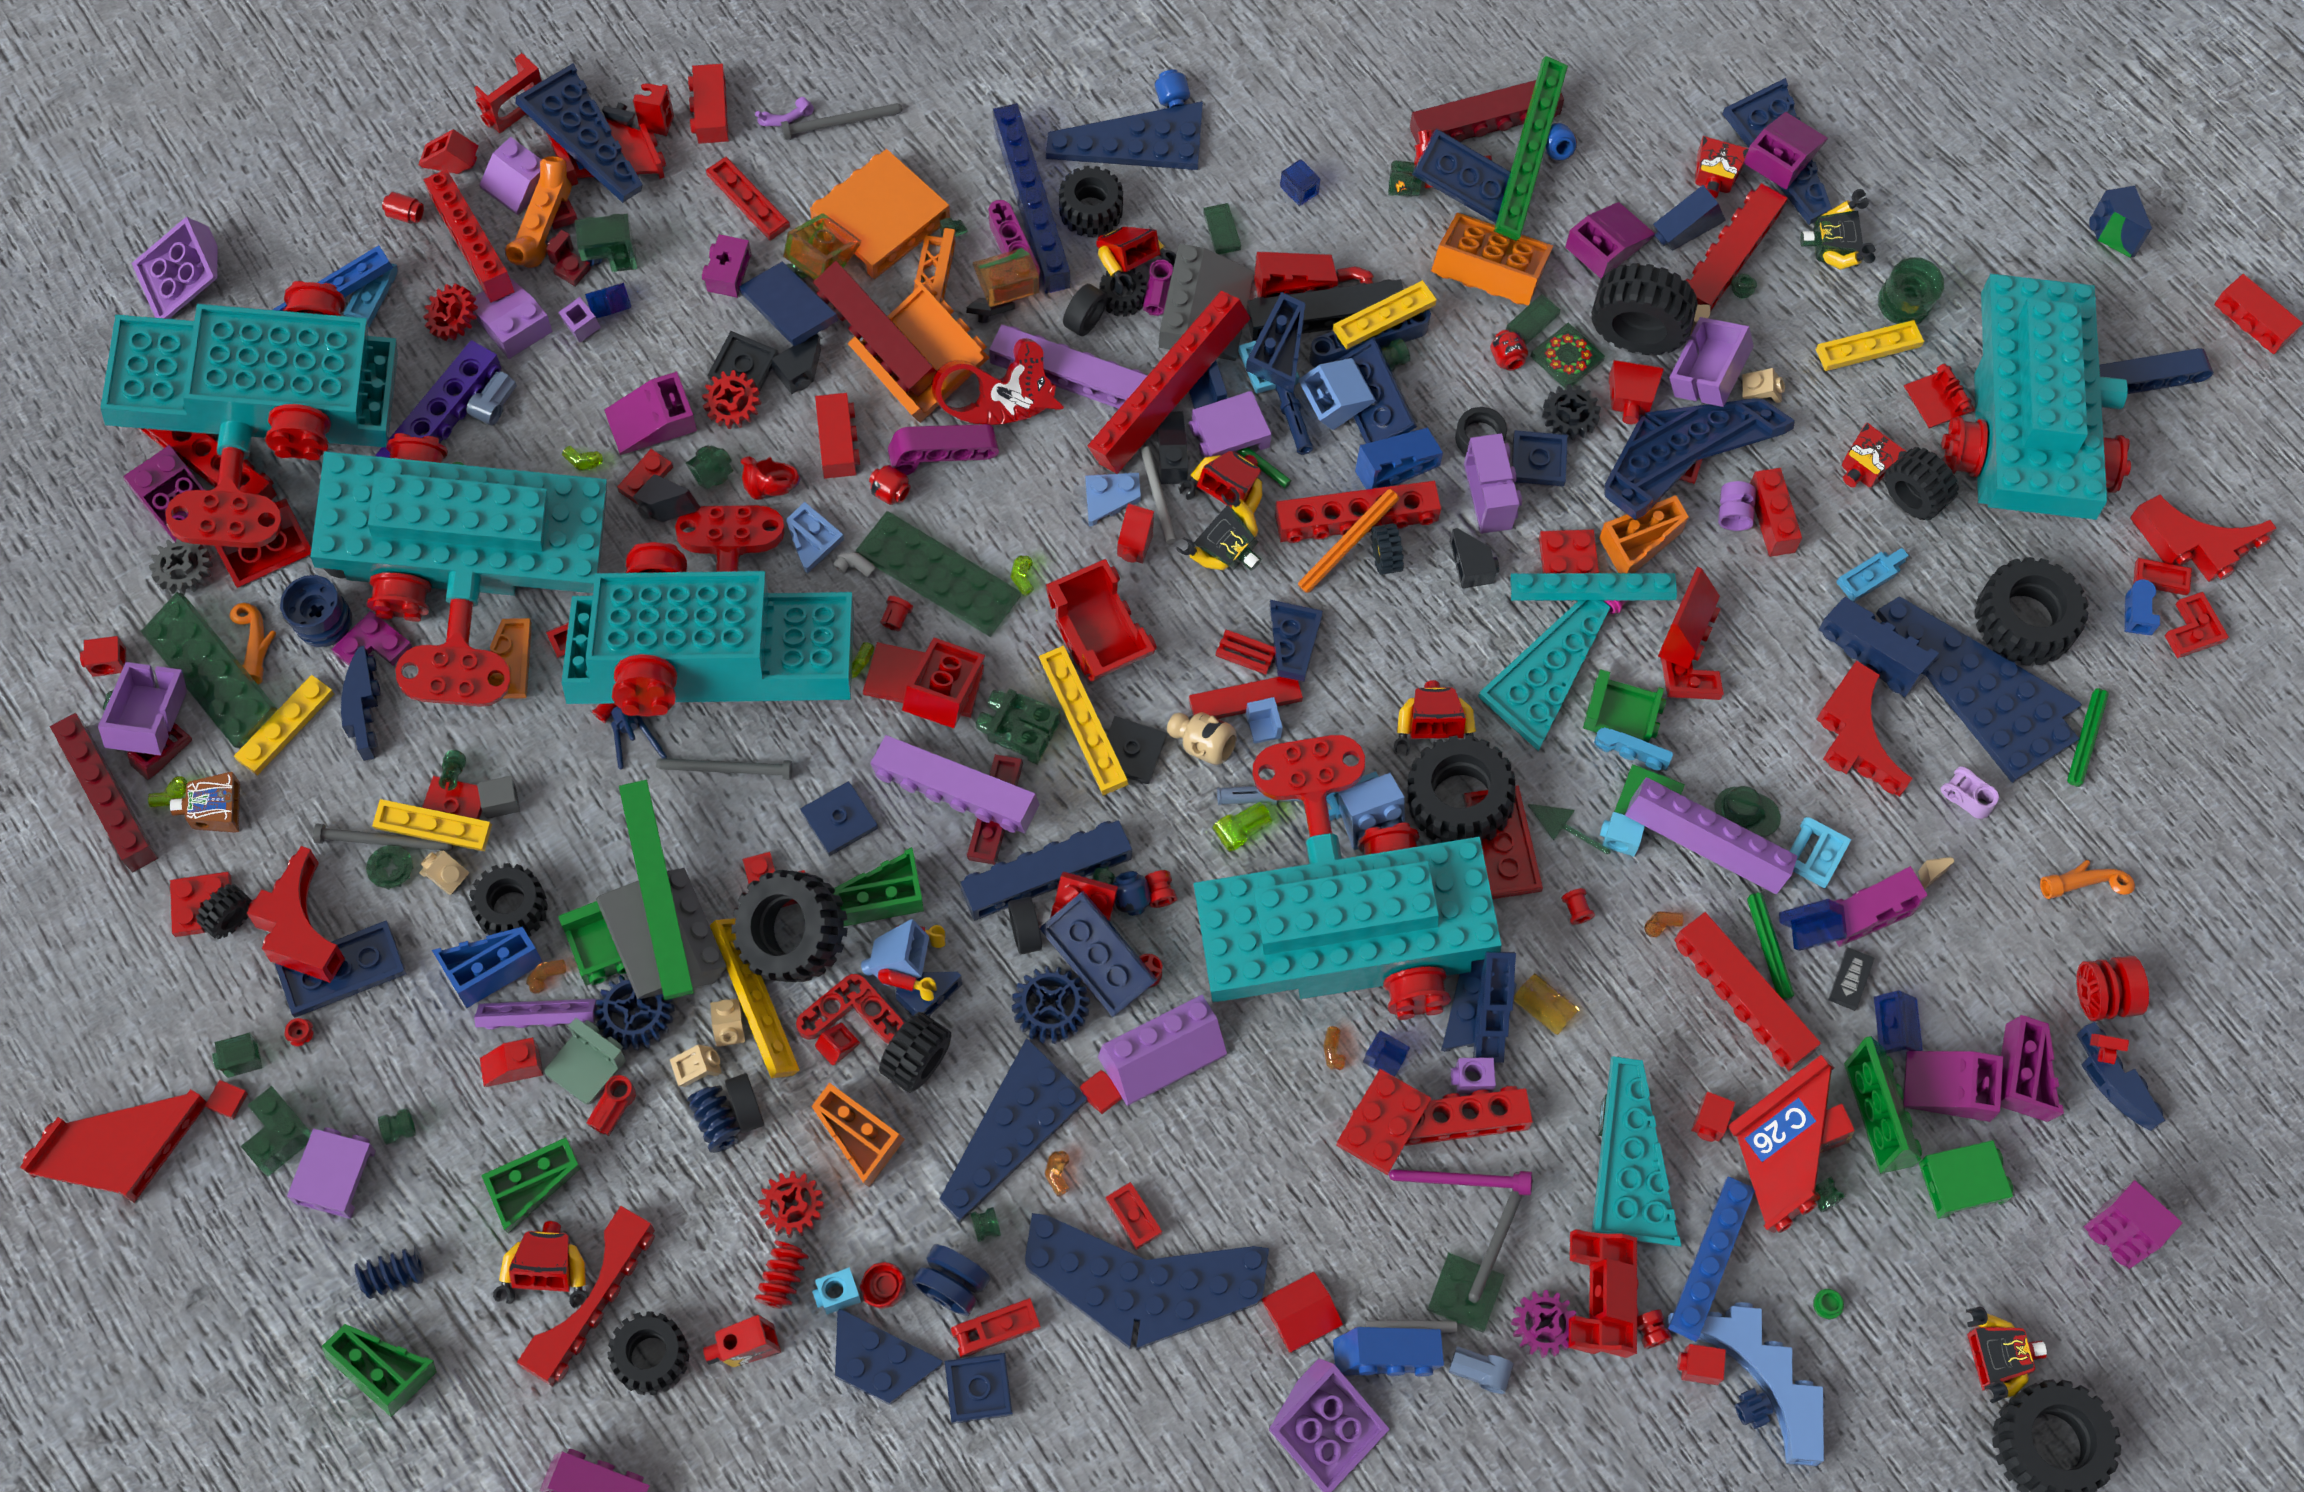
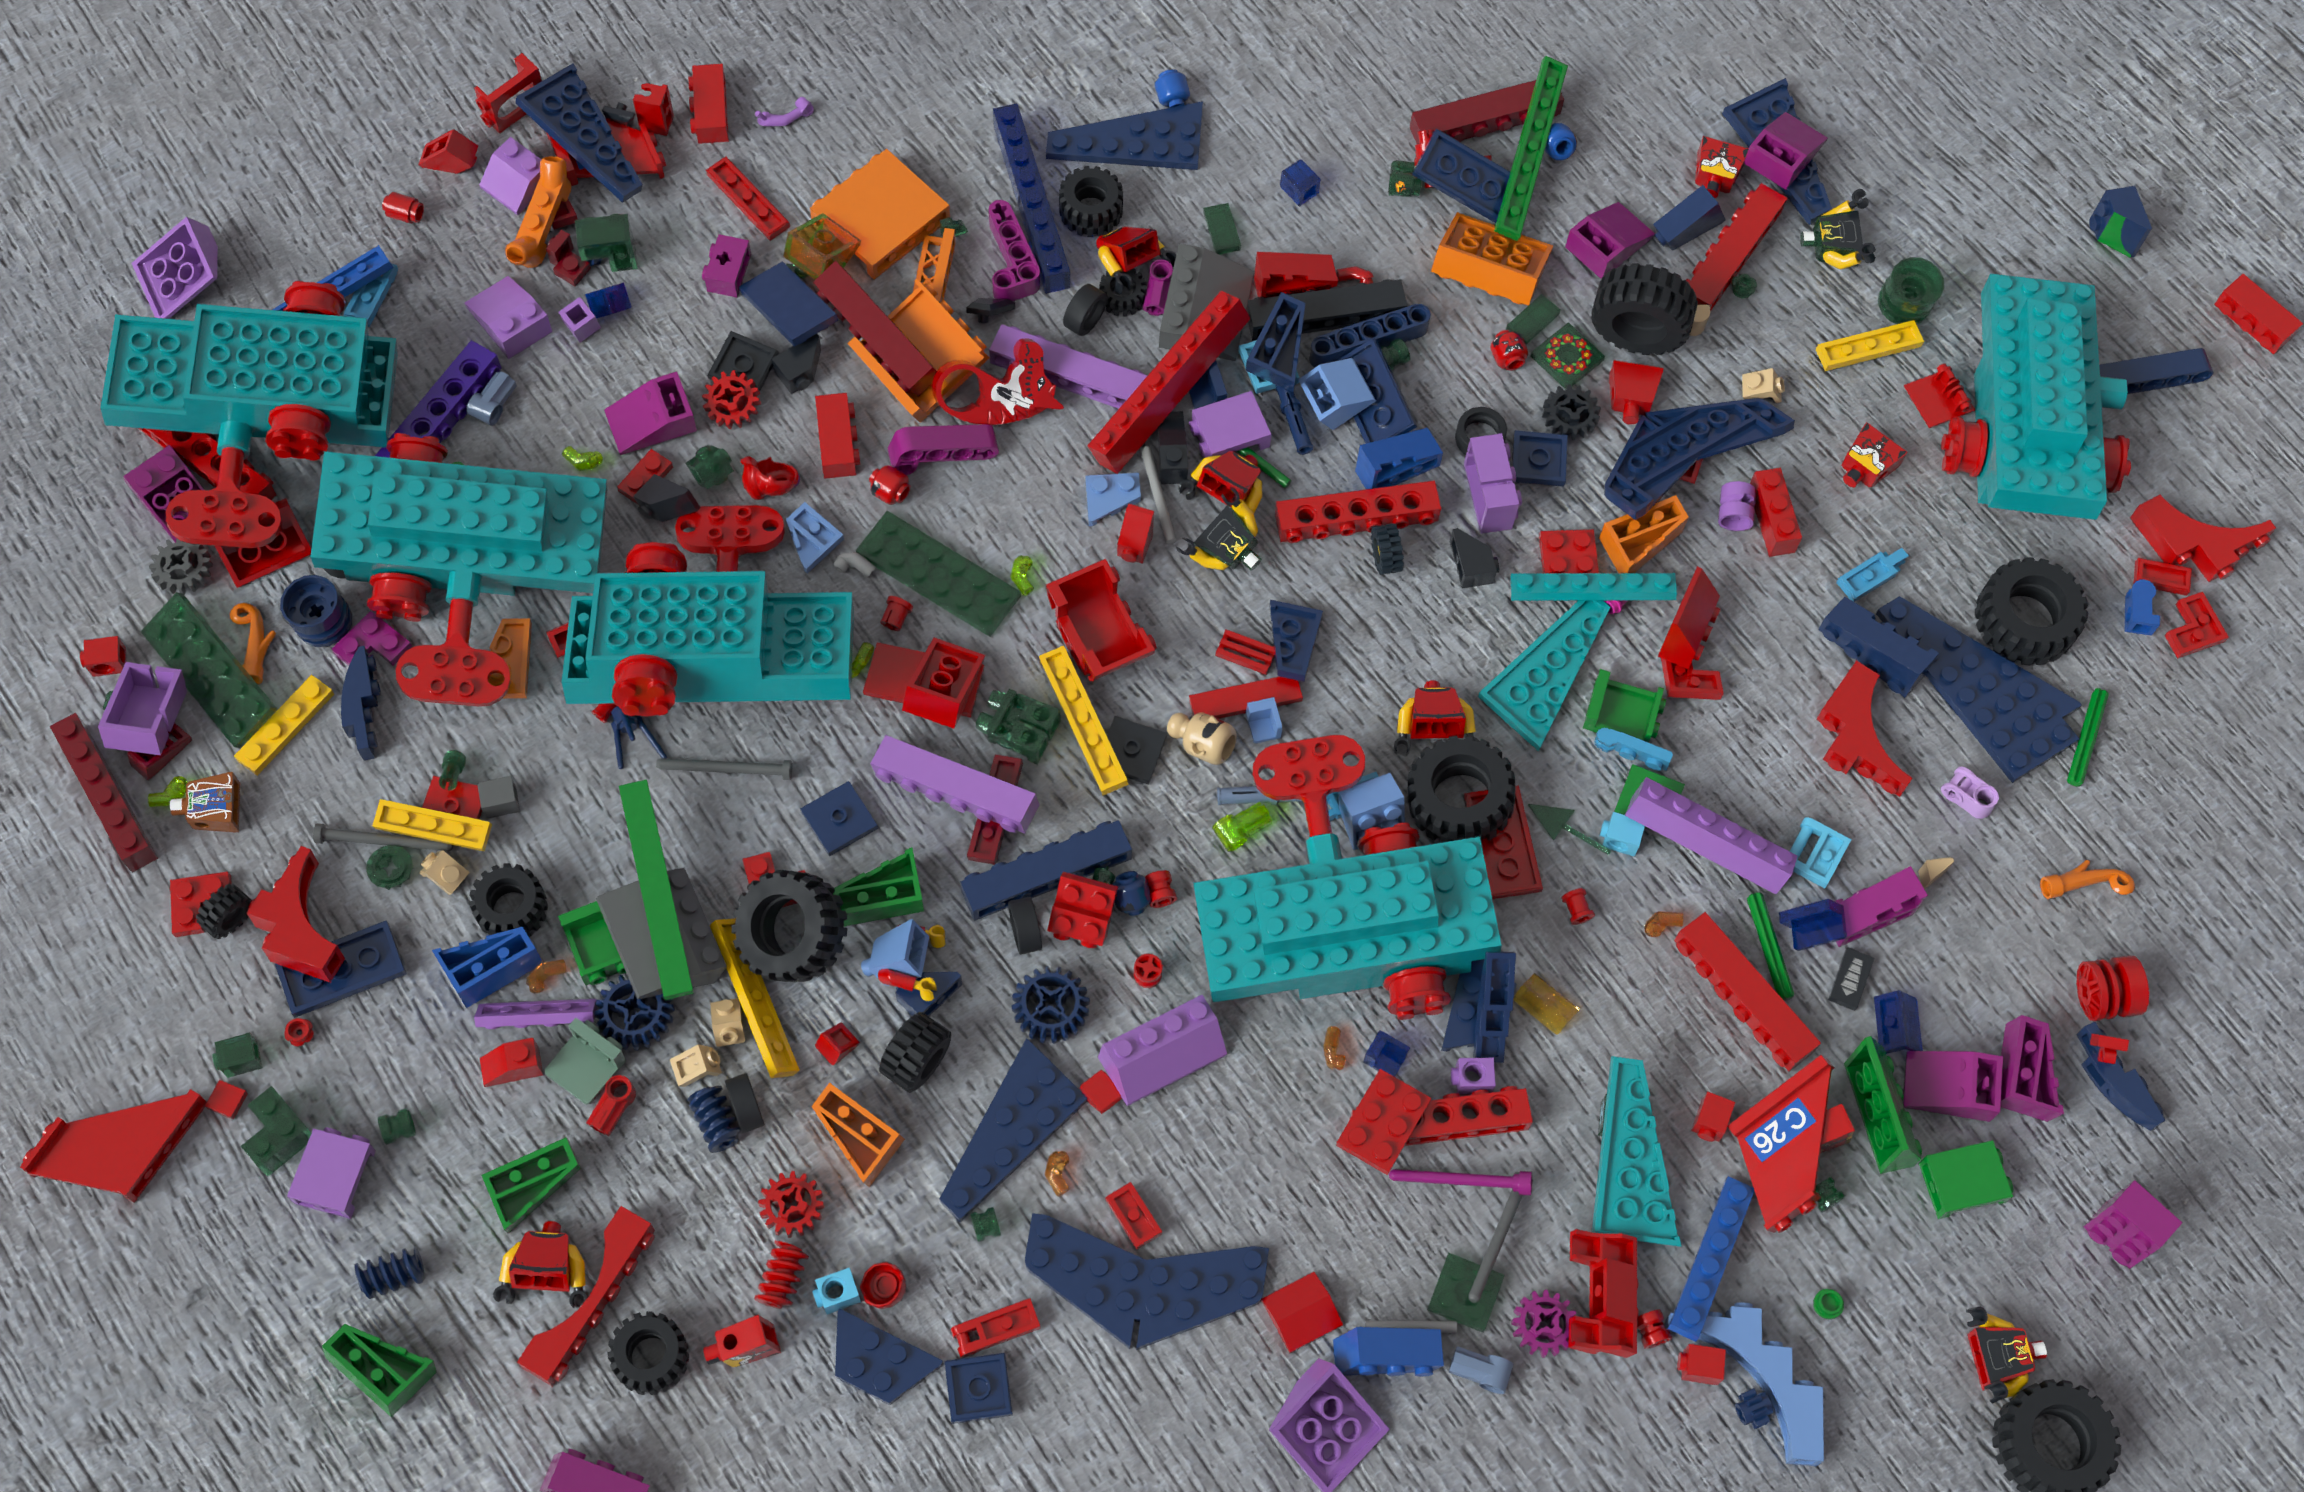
red brick [423,169,515,302] -> none
red gear [423,283,478,341] -> none
dark grey bar [781,103,902,140] -> none
red beam [796,974,904,1044] -> none
dark blue wheel [912,1244,991,1316] -> none
clear orange slope [973,248,1039,307] -> none
dark blue tile [1040,891,1158,1017] -> none
orange axle [1298,489,1399,593] -> none
yellow plate [1333,280,1437,350] -> none
medium lavender piece [1669,317,1754,407] -> none
clear green piece [1714,786,1781,837] -> none
black tyre [1884,447,1959,520] -> none

